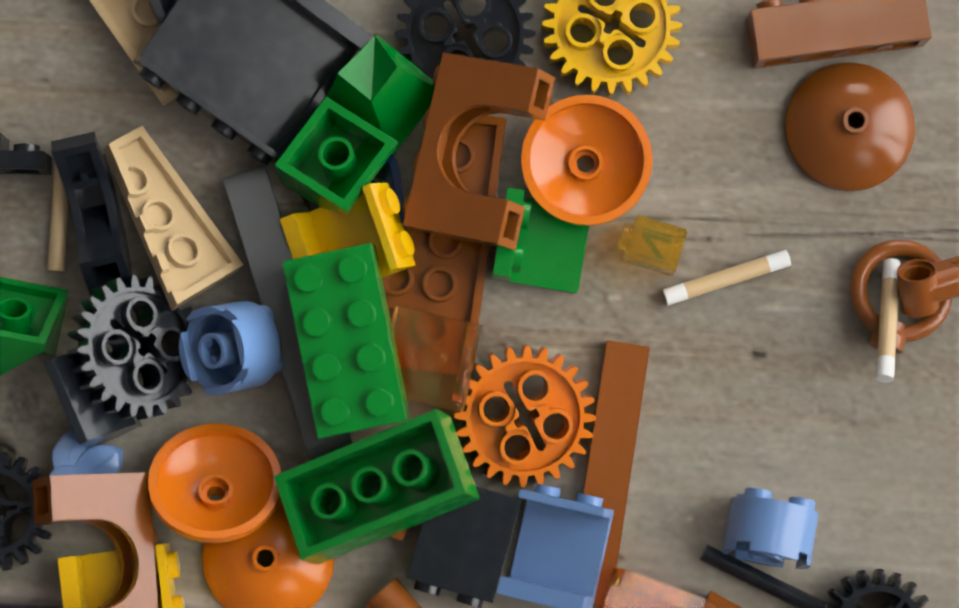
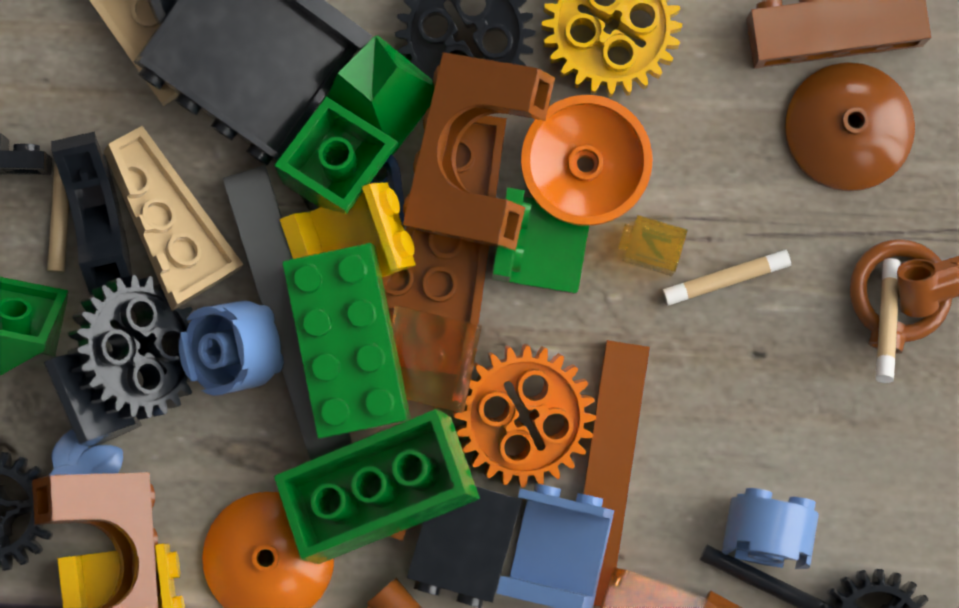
orange dish [148,423,282,543] -> none

